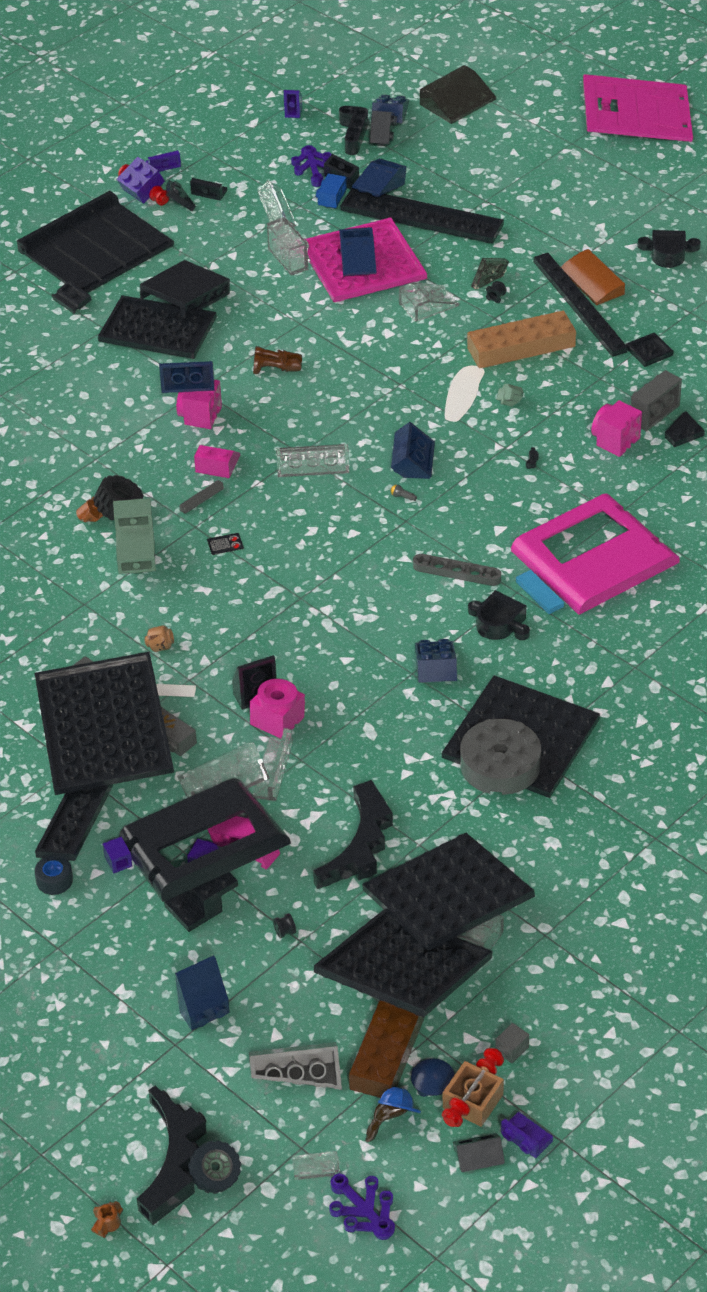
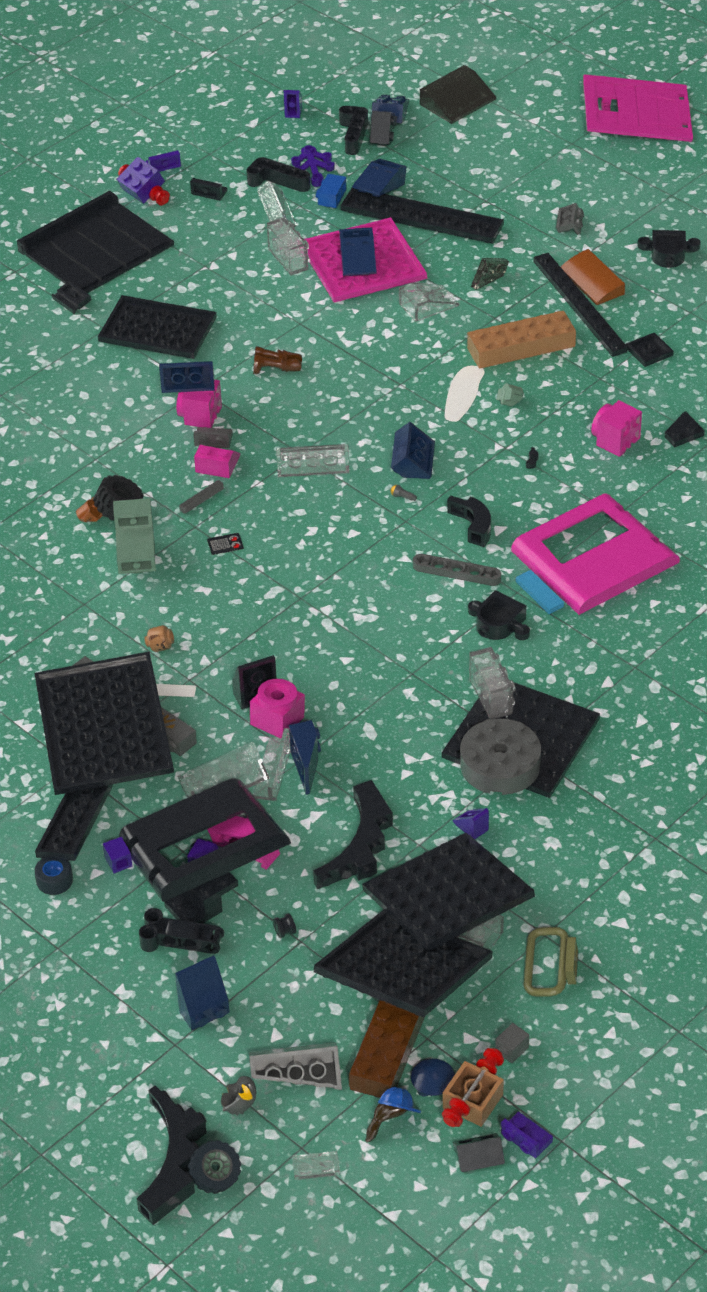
dark orange piece [91,1201,123,1238] -> none
black panel [140,260,230,319] -> none
black wing [166,180,196,211] -> none
black brick [324,154,360,190] -> none
dark purple plant [329,1173,395,1240] -> none
dark blue slope [415,639,457,683] -> none
black brick [486,281,507,303] -> none
dark grey brick [631,370,682,432] -> none
none -> black piece [139,908,225,954]
none -> dark grey bracket [194,427,233,448]
none -> dark grey hair [221,1076,257,1116]
none -> black beam [246,157,311,192]
none -> dark blue slope [289,720,321,795]
none -> black arch [447,495,491,547]
none -> dark purple slope [452,808,489,839]
none -> clear brick [469,647,515,719]
none -> olive bar [524,927,578,997]
none -> dark grey bracket [556,203,584,235]

